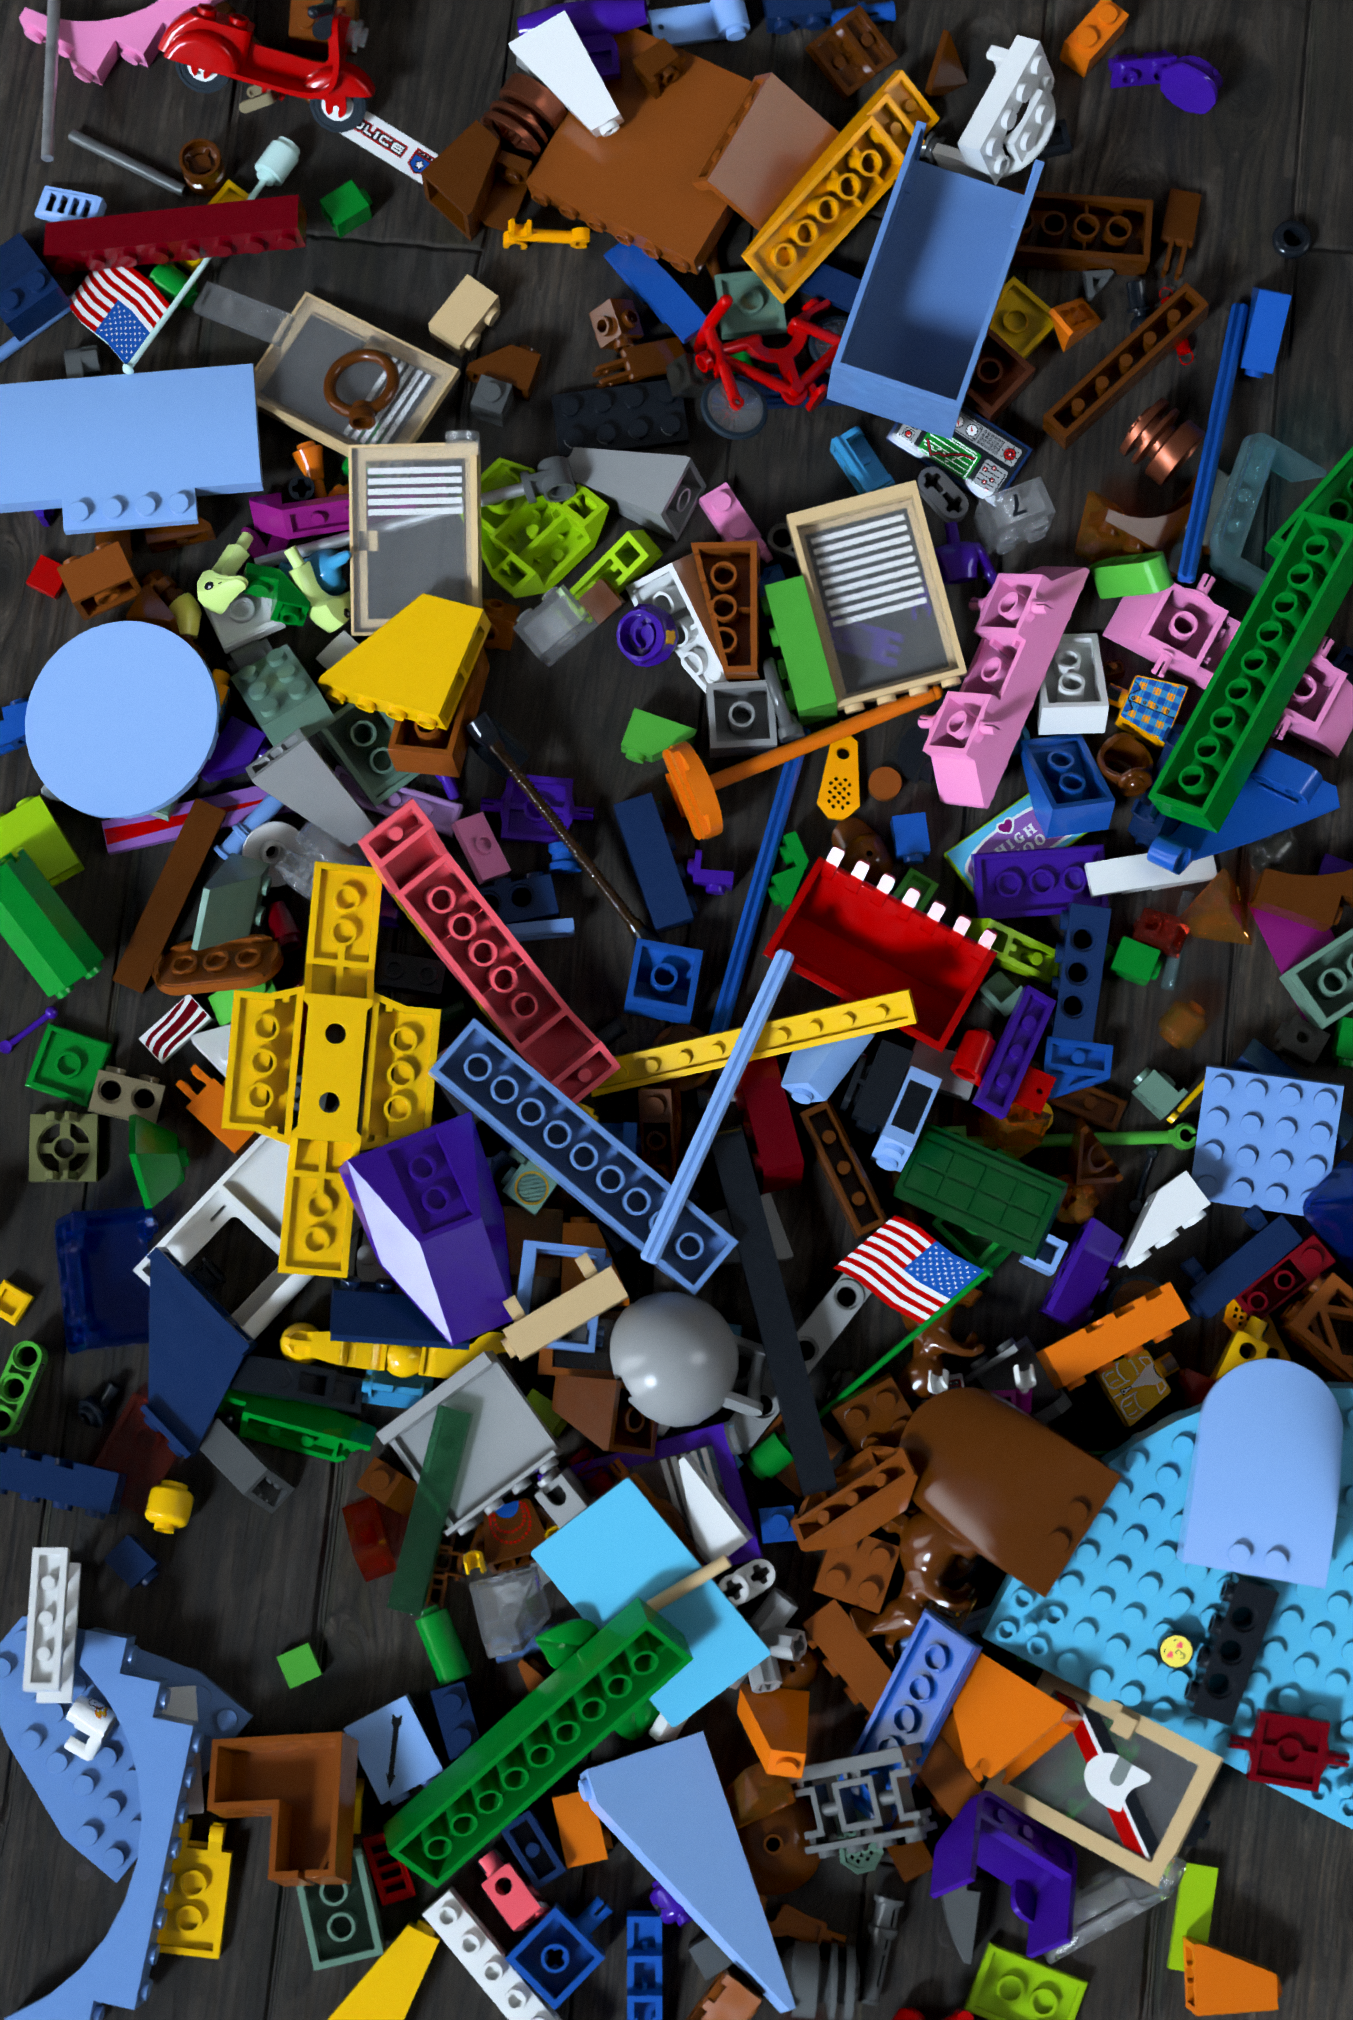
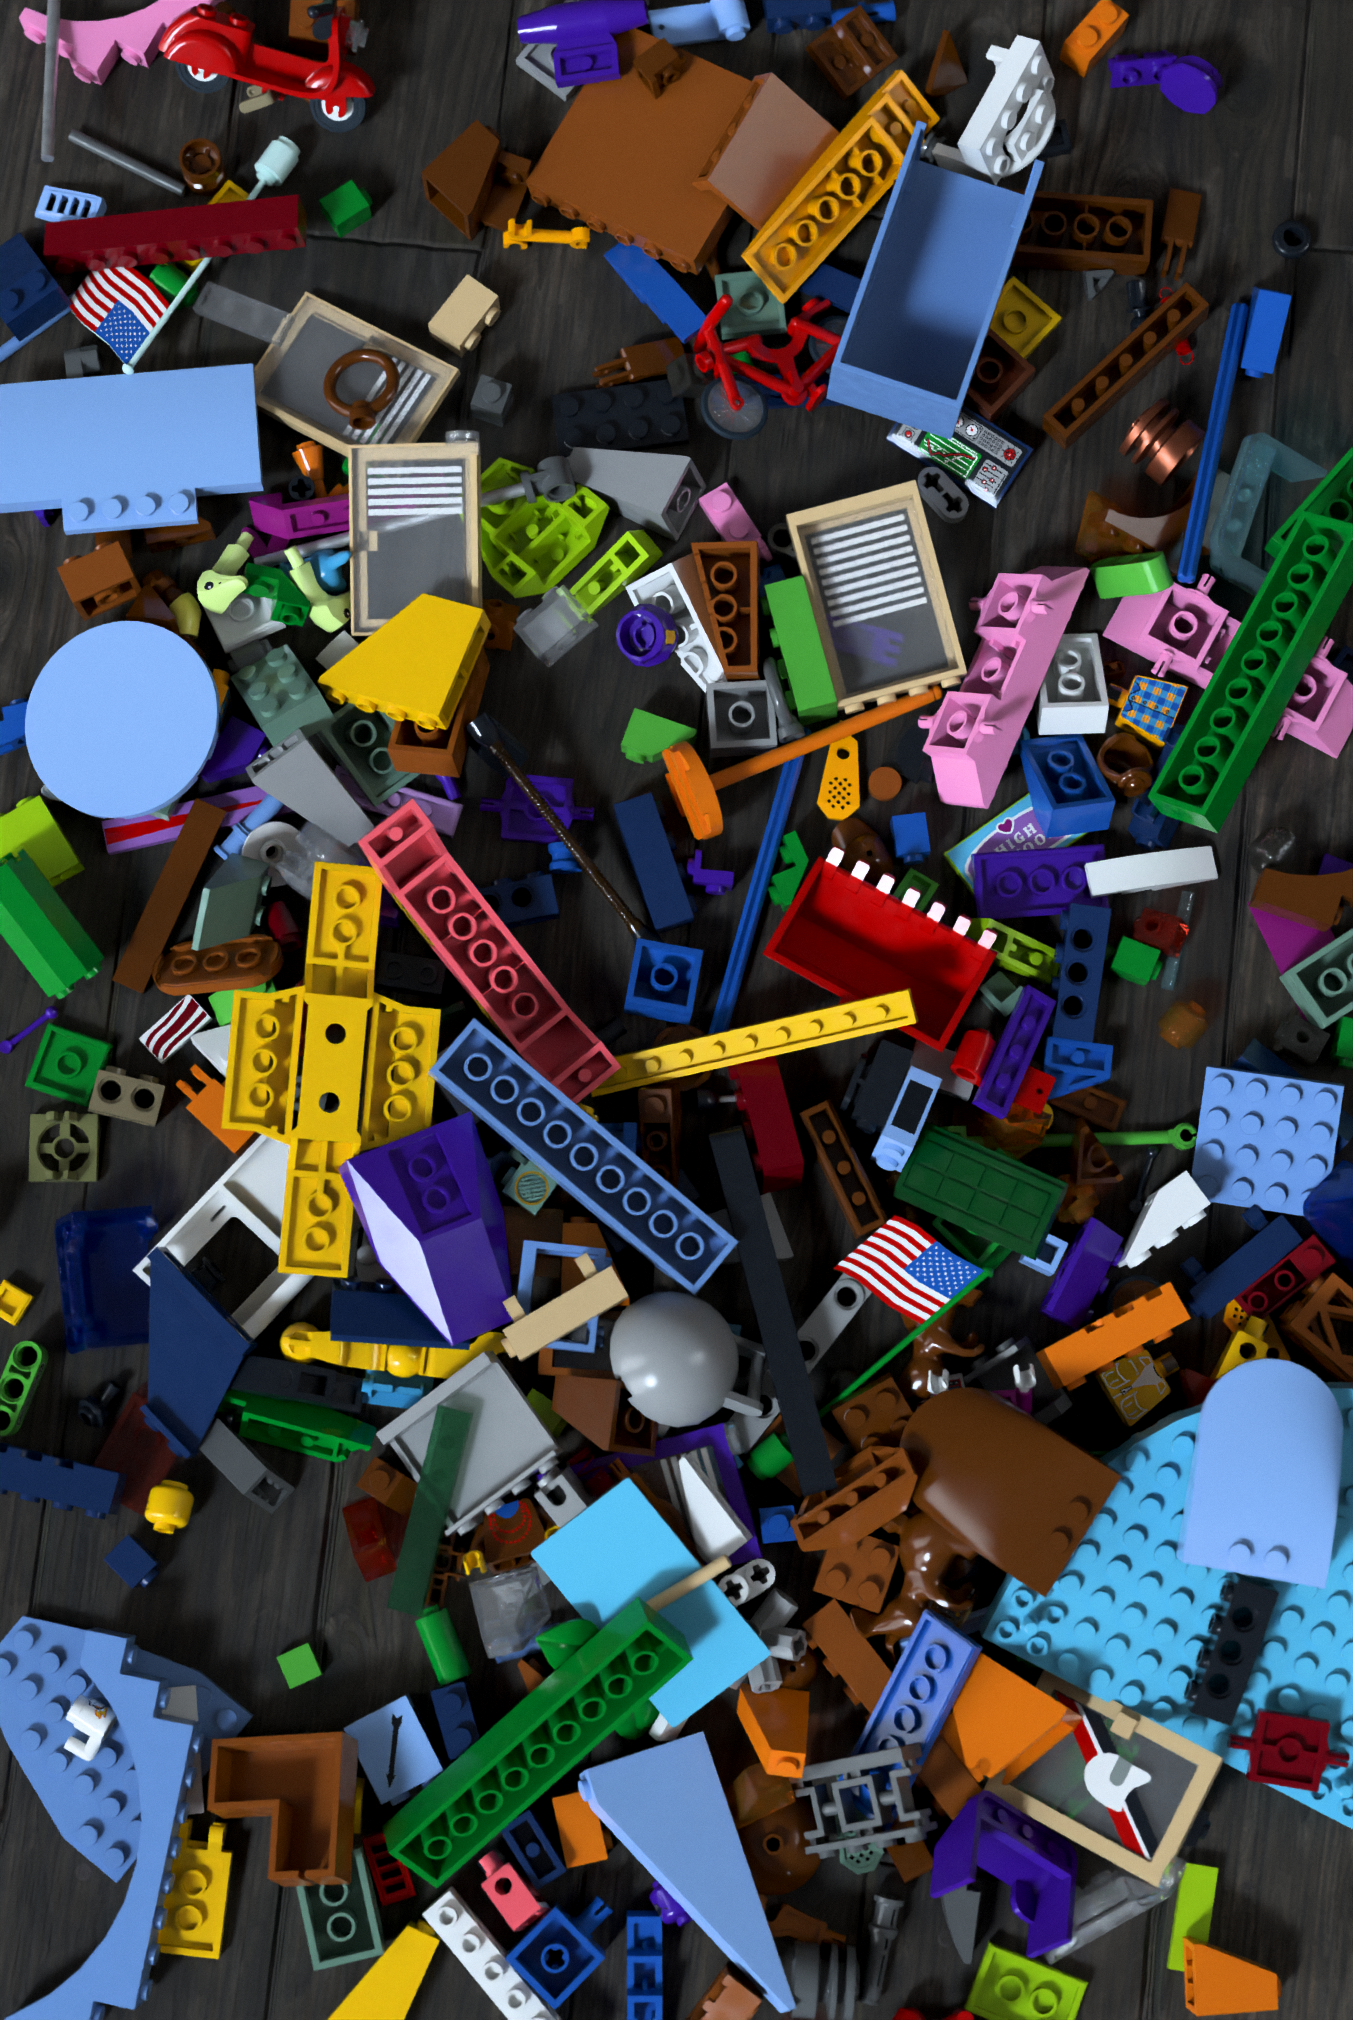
white fence [23,1547,82,1703] -> none
red tile [25,554,65,600] -> none
green slope [129,1114,190,1209] -> none
white sticker [340,111,439,185] -> none
bright pink plate [451,812,511,885] -> none
reddish brown slope [466,344,542,401] -> none
copper wheel [481,73,567,162] -> none
medium blue tile [506,918,575,942] -> none
white slope [508,10,625,138] -> none
reddish brown tile [578,577,626,625] -> none
reddish brown brick [589,298,644,353] -> none
light blue axle [641,949,795,1264] -> none
dark grey brick [688,1933,734,1981] -> none
light blue slope [781,1033,875,1104] -> none
dark azure hinge [830,426,895,495] -> none
dark purple piece [910,522,998,621] -> none
clear brick [973,476,1056,555] -> none
orange slope [1049,297,1103,353] -> none
sand green brick [1131,1067,1188,1120] -> none
blue panel [1147,748,1340,875] -> none
light yellow tile [1157,1631,1194,1669] -> none
yellow hinge [1166,1073,1206,1124] -> none
clear orange slope [1180,868,1252,945] -> none

